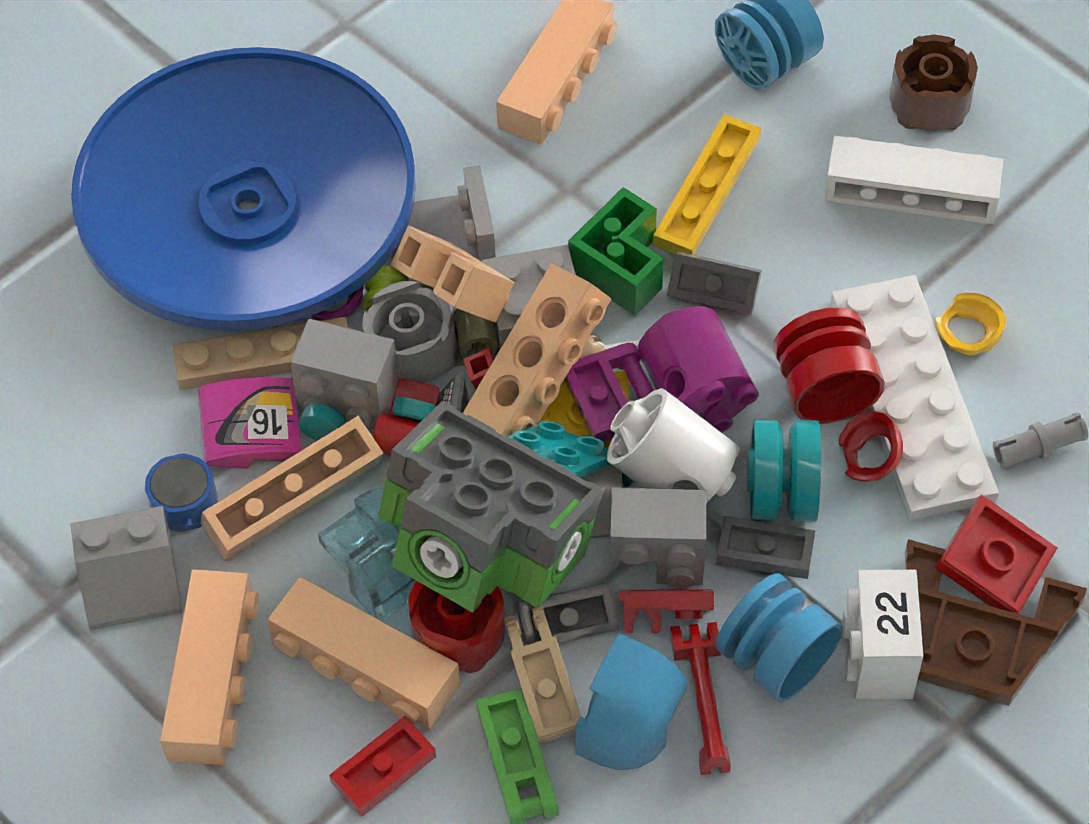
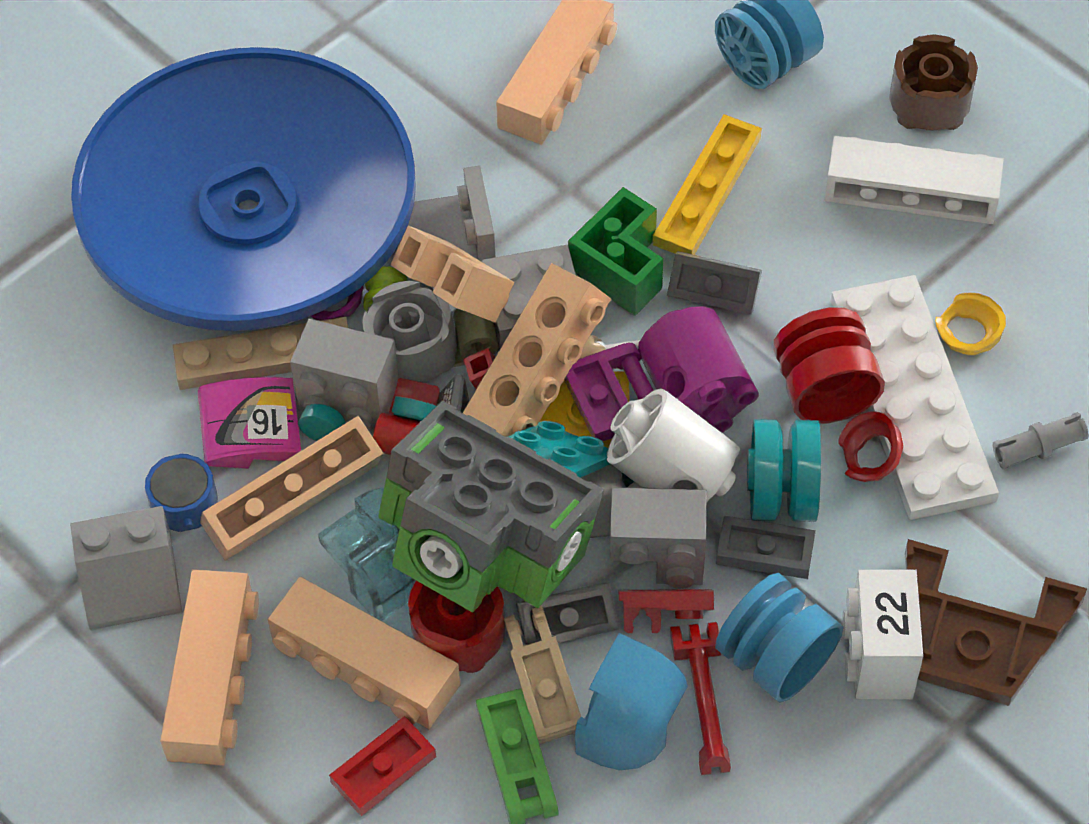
red tile [934,494,1058,614] -> none

